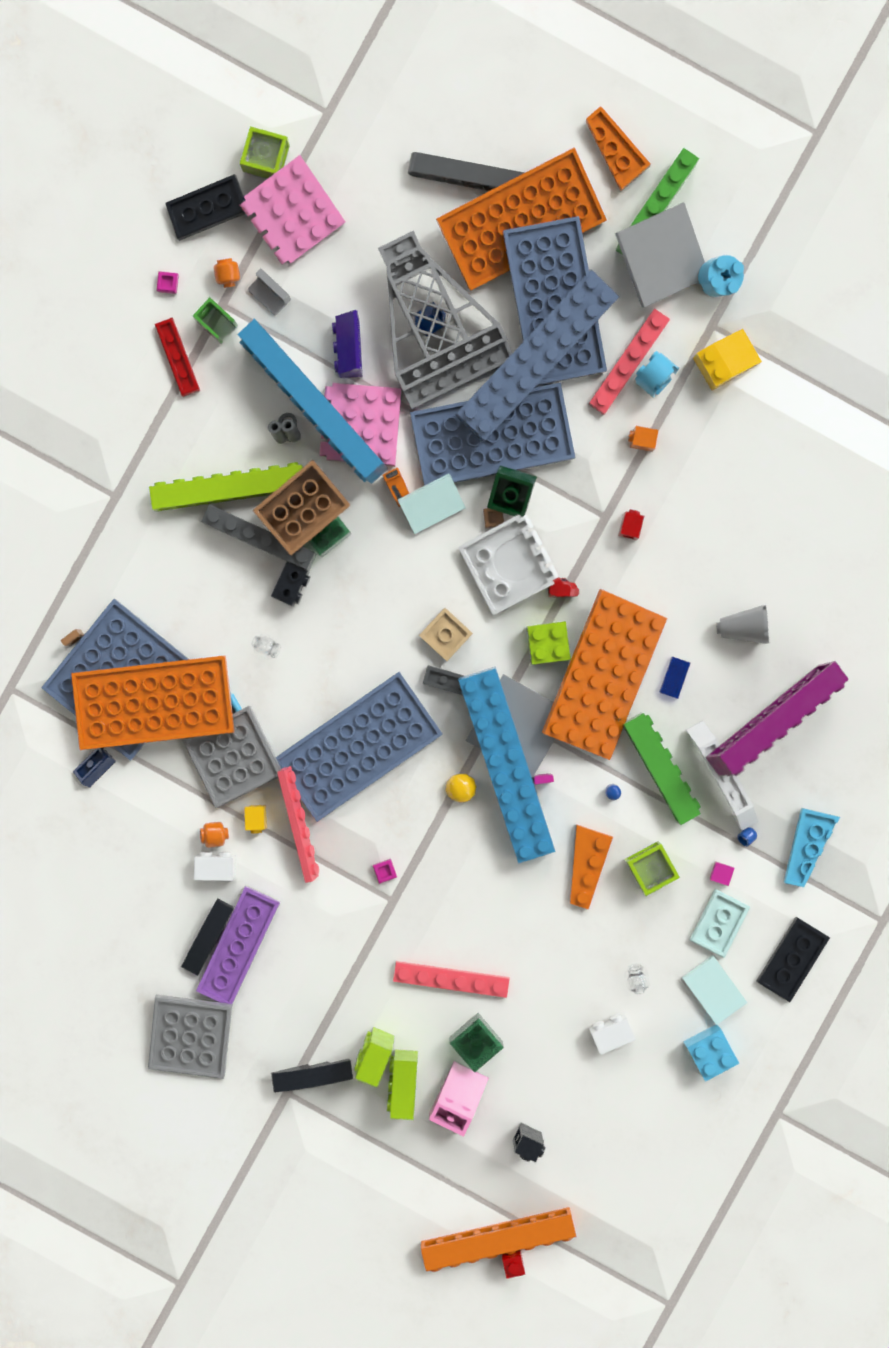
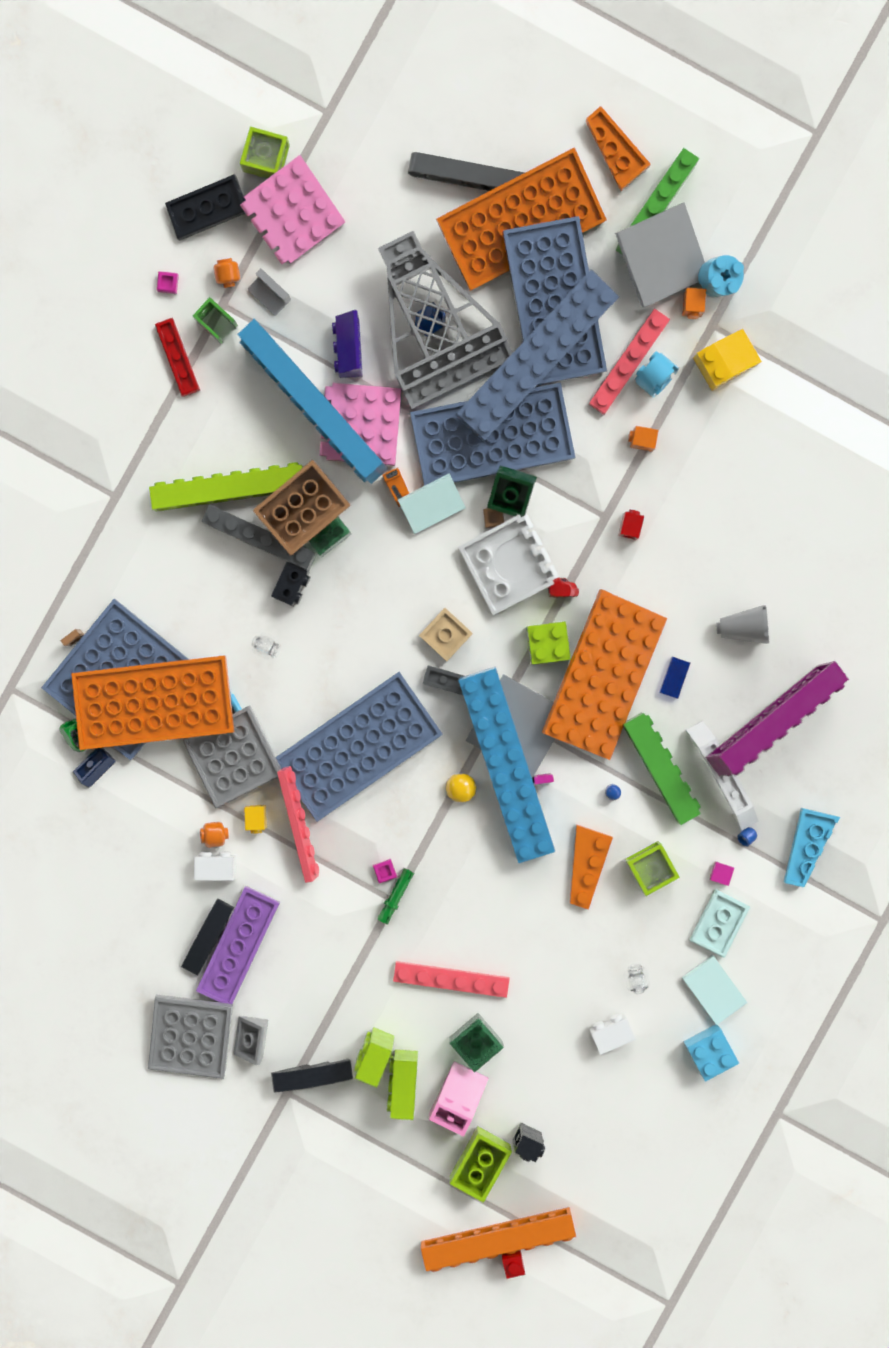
dark grey piece [268,413,301,444] -> none
black tile [757,917,830,1002] -> none
none -> green rock [59,719,85,752]
none -> light grey slope [233,1016,268,1065]
none -> green pin [377,868,415,925]
none -> lime brick [450,1126,512,1203]
none -> orange brick [682,288,706,319]

